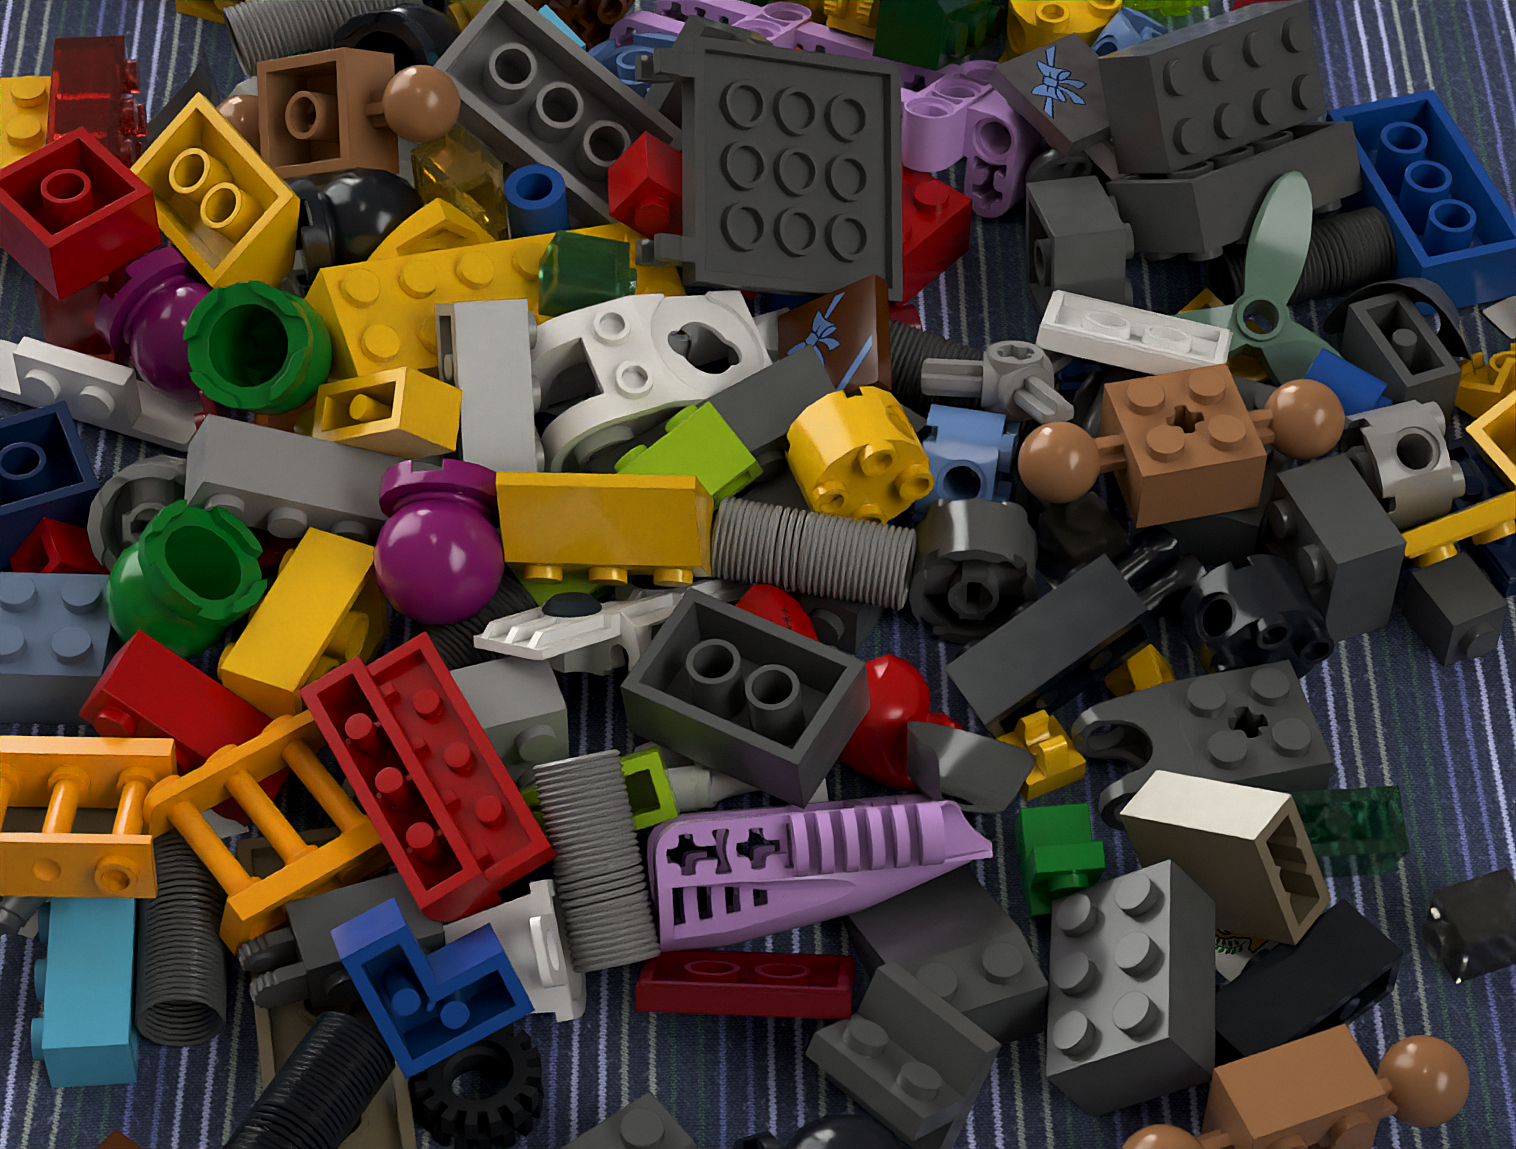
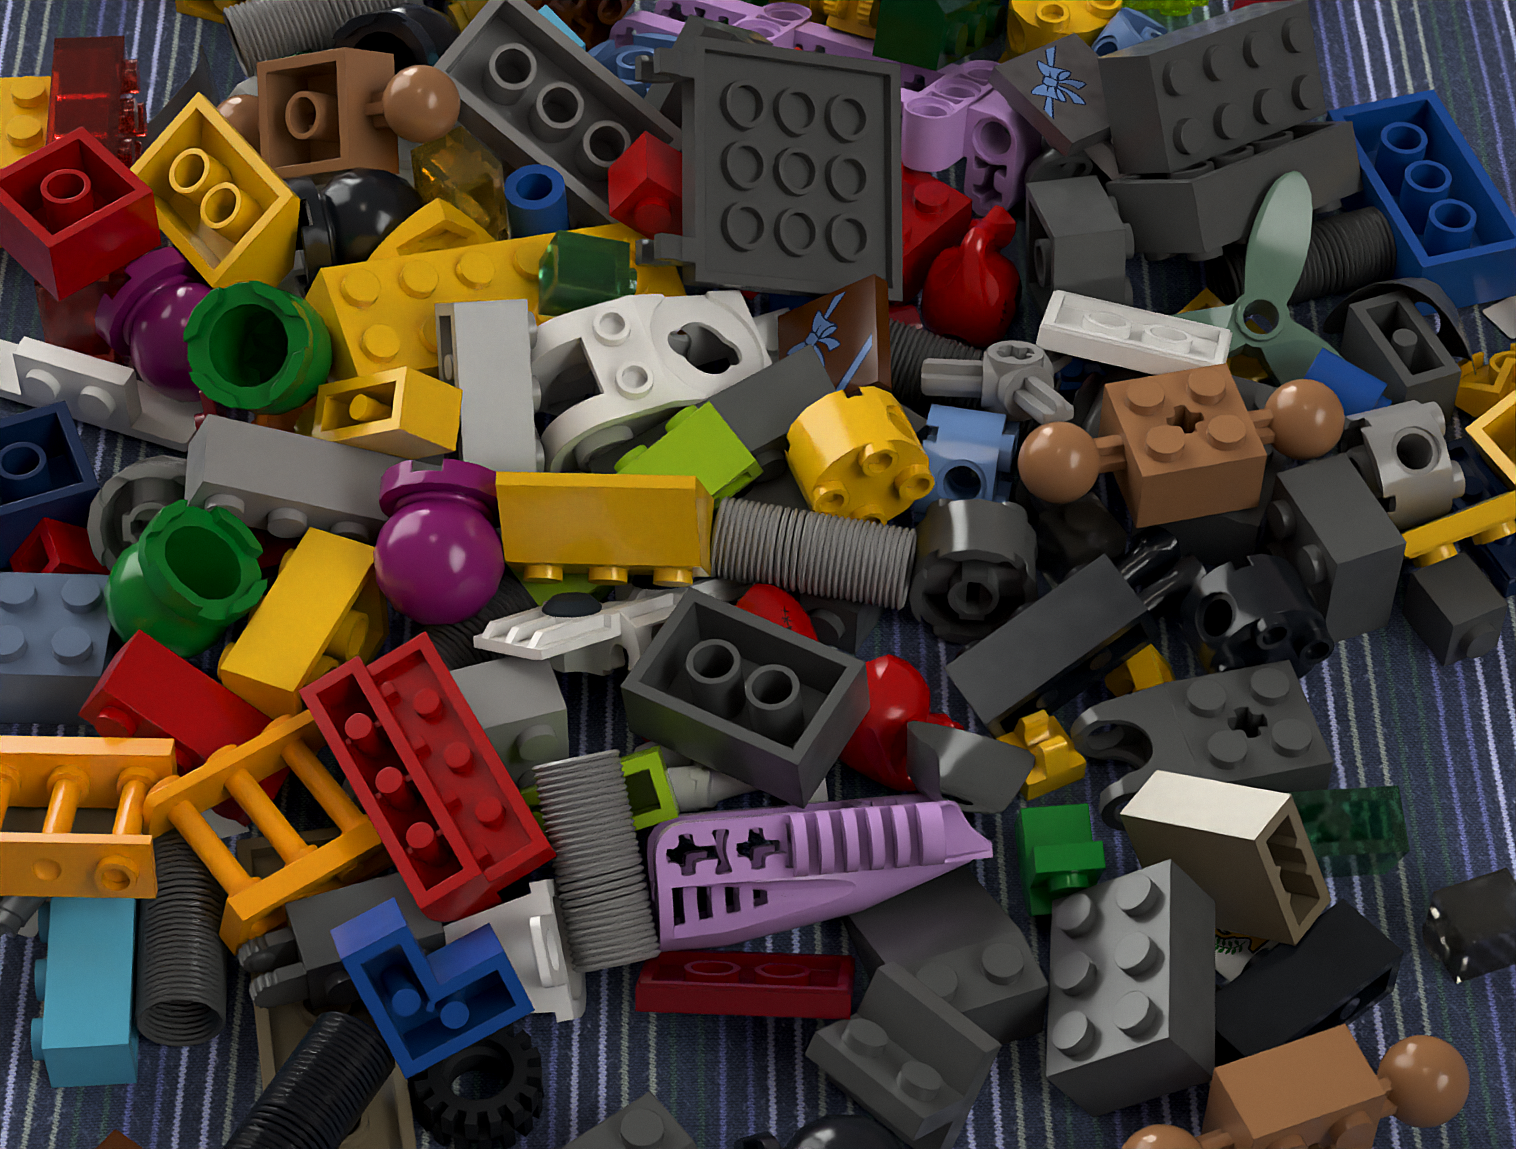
none -> red piece [920,205,1022,348]

